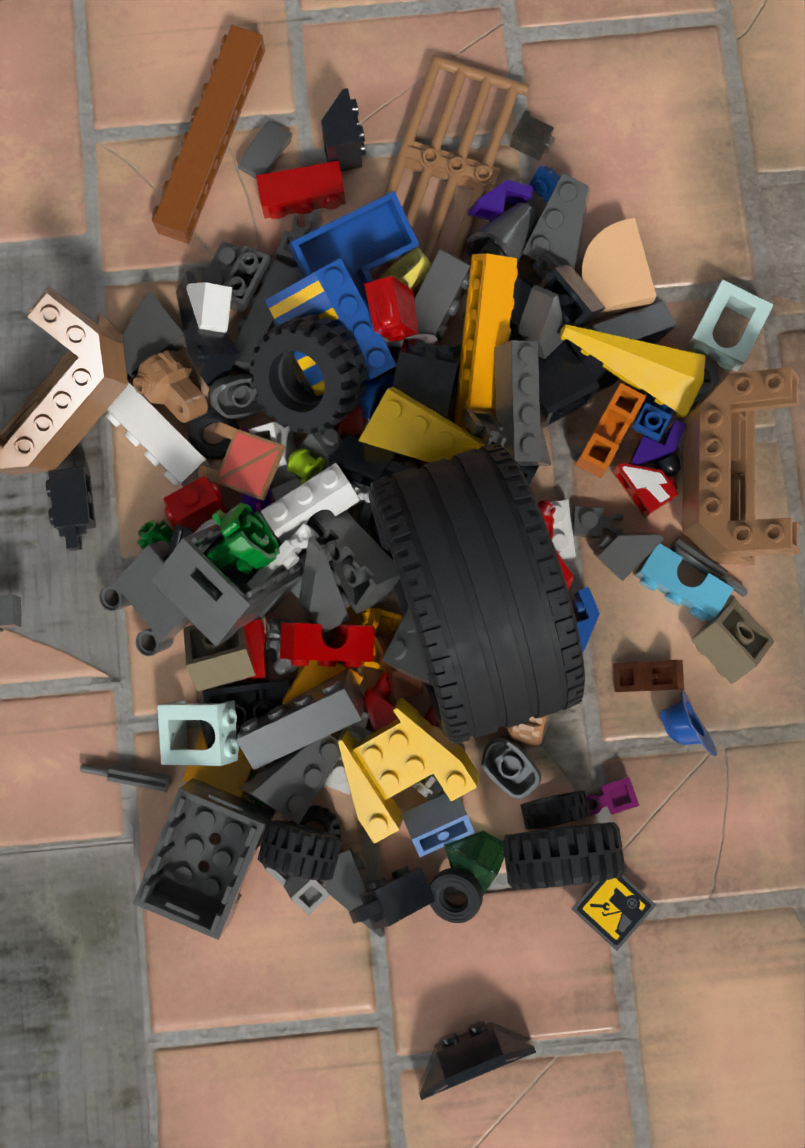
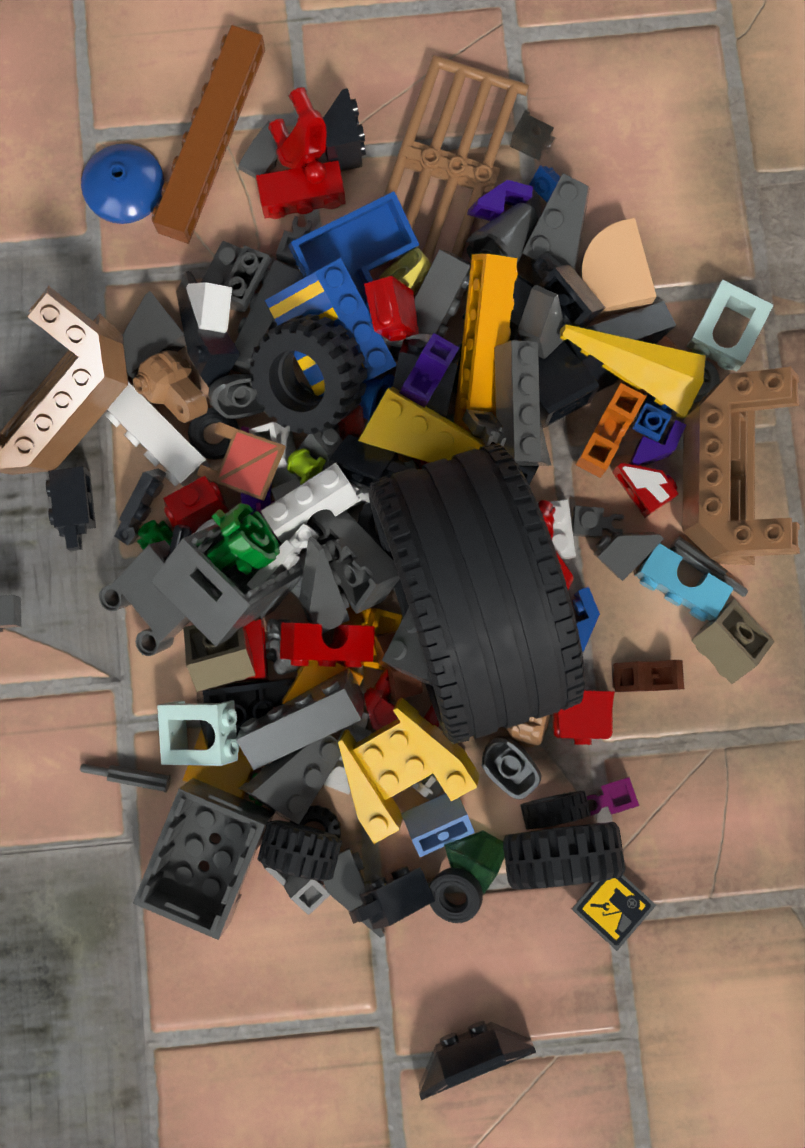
black hinge [655,454,681,477] -> none
blue piece [660,691,717,756] -> none
none -> blue dish [81,144,165,224]
none -> black hinge [114,468,166,545]
none -> red connector [268,87,327,184]
none -> dark purple slope [399,333,459,408]
none -> red torso [553,691,615,745]

